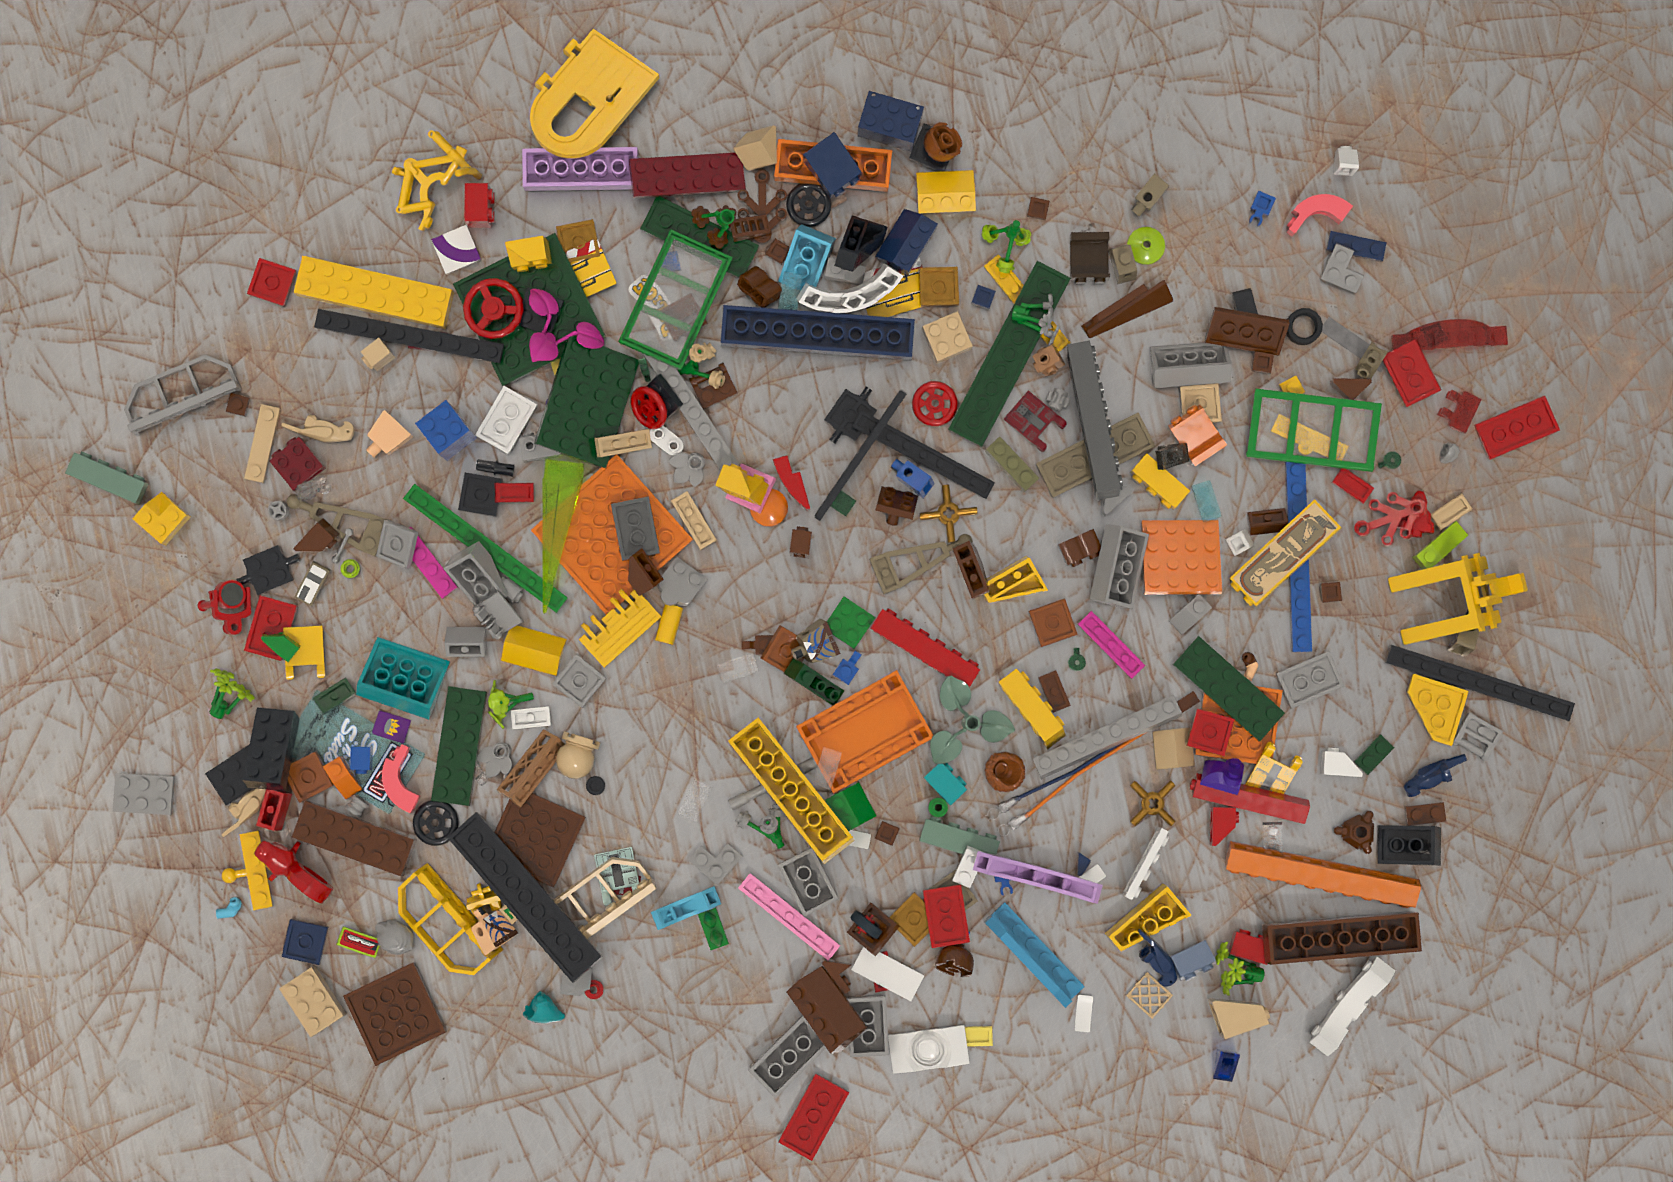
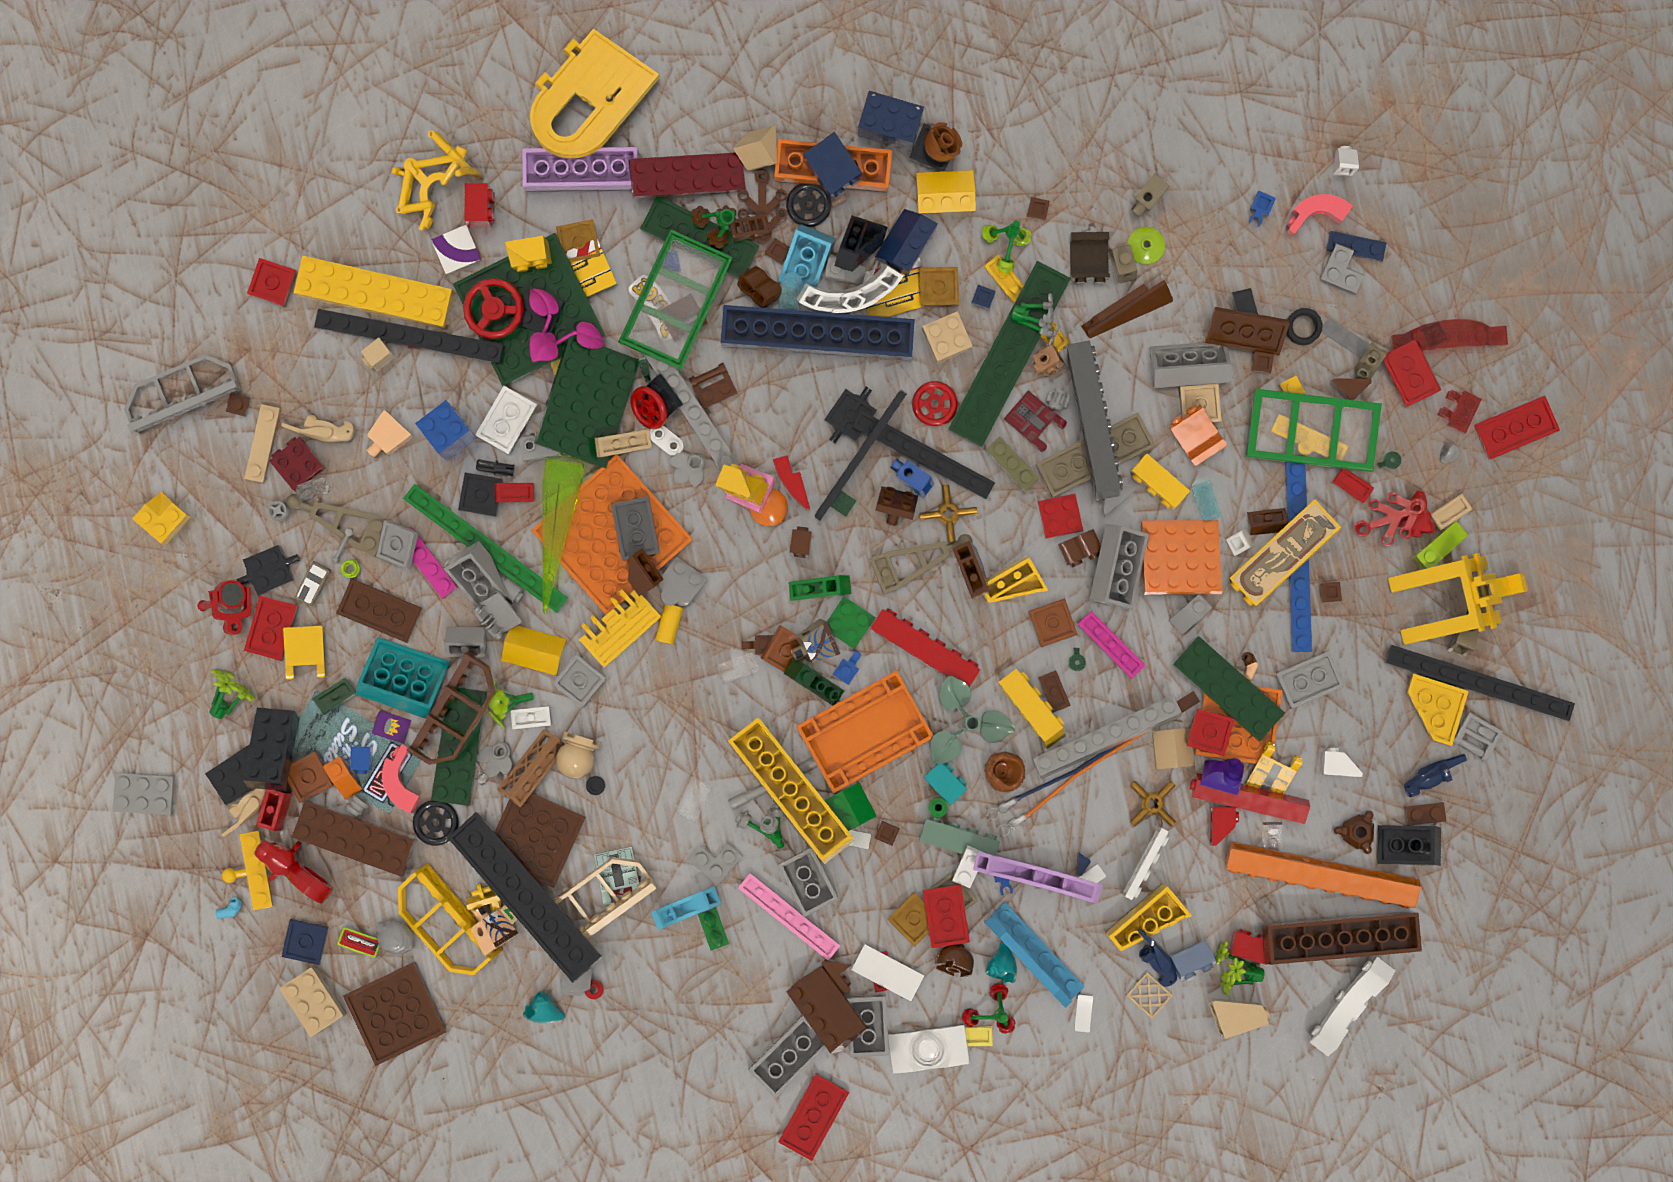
sand green brick [65,451,149,505] -> none
green slope [261,632,300,662] -> none
reddish brown slope [293,518,340,551] -> none
tan plate [671,491,717,550] -> none
tan plant [678,342,725,389] -> none
clear plate [812,747,842,790] -> none
reddish brown plate [847,902,900,956] -> none
clear smoke slope [1155,443,1189,470] -> none
clear blue slope [1213,1049,1240,1082] -> none
dark green plate [1353,734,1395,775] -> none
none -> reddish brown tile [336,578,422,643]
none -> reddish brown plate [406,650,496,765]
none -> green slope [788,575,851,601]
none -> red plant [962,983,1016,1034]
none -> teal hat [985,942,1017,983]
none -> red plate [1038,493,1083,539]

